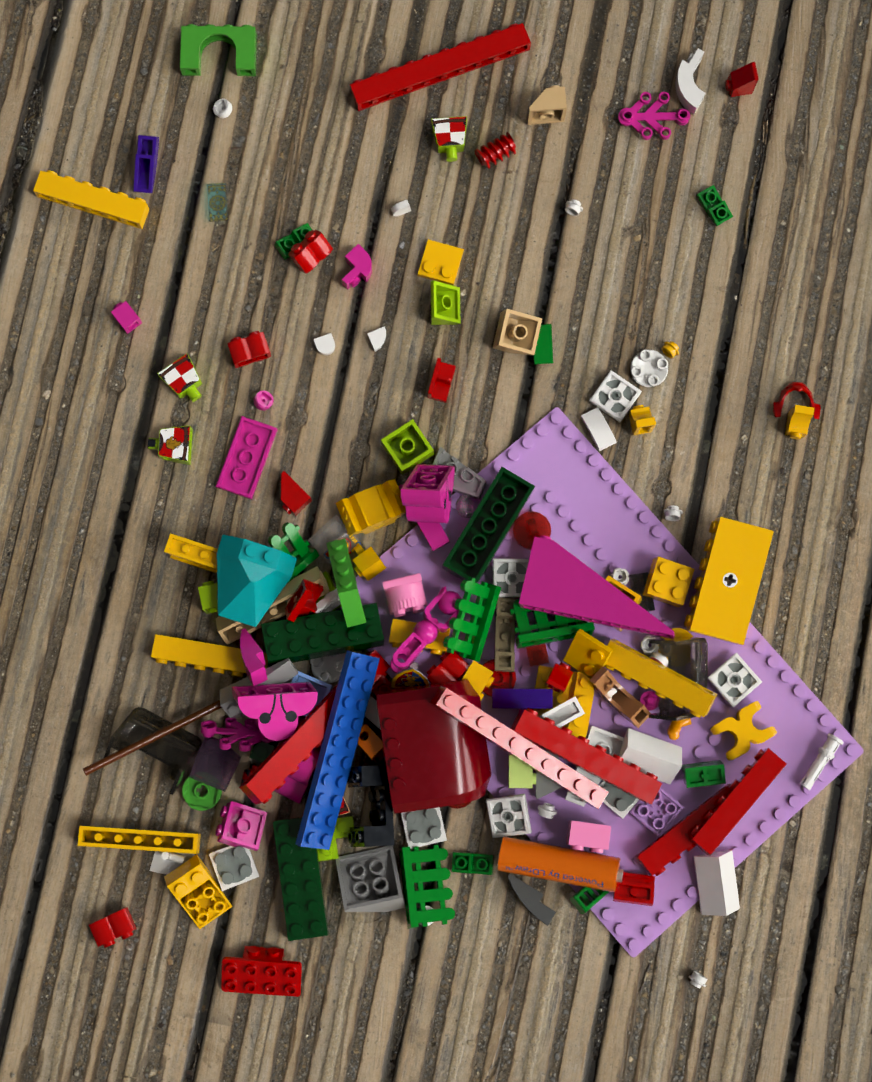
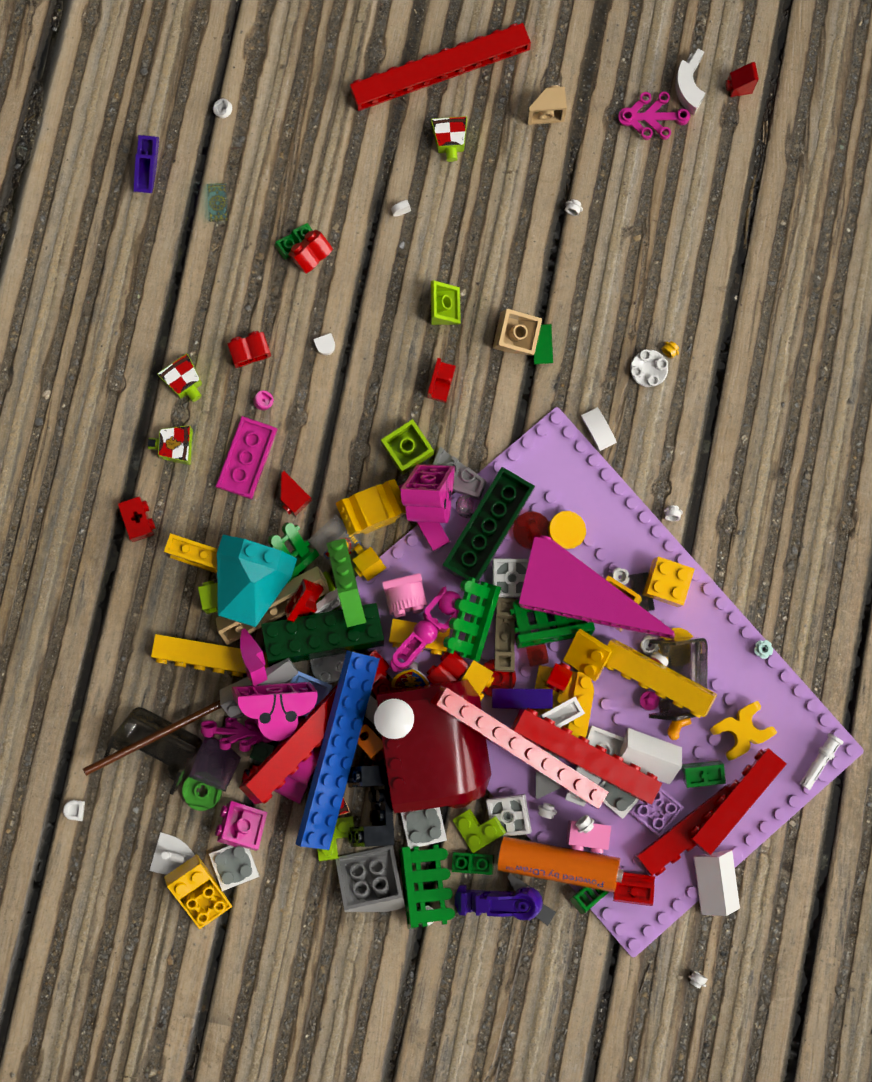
yellow brick [33,170,149,229] -> none
yellow brick [78,826,201,854] -> none
red brick [89,907,137,948] -> none
dark pink brick [111,301,142,334] -> none
bright green arch [180,24,257,76] -> none
red bracket [221,946,302,997] -> none
dark green brick [273,817,329,941] -> none
dark pink brick [342,244,372,290] -> none
white tile [367,326,386,352] -> none
yellow plate [418,239,464,286] -> none
red piece [475,132,516,169] -> none
yellowish green piece [508,753,536,789] -> none
white piece [589,370,642,423] -> none
medium nougat arch [590,666,651,728] -> none
yellow arch [629,405,656,436] -> none
yellow piece [684,517,774,645] -> none
green slope [696,185,733,226] -> none
white piece [707,652,762,708] -> none
red helmet [773,382,821,419] -> none
yellow arch [785,405,814,440] -> none
none -> white tile [63,800,85,821]
none -> red brick [118,496,156,542]
none -> white dish [374,699,414,739]
none -> lime plate [453,809,506,853]
none -> dark purple piece [455,884,543,921]
none -> yellow tile [548,511,586,550]
none -> white plate [575,815,594,833]
none -> light aqua plate [754,640,773,659]

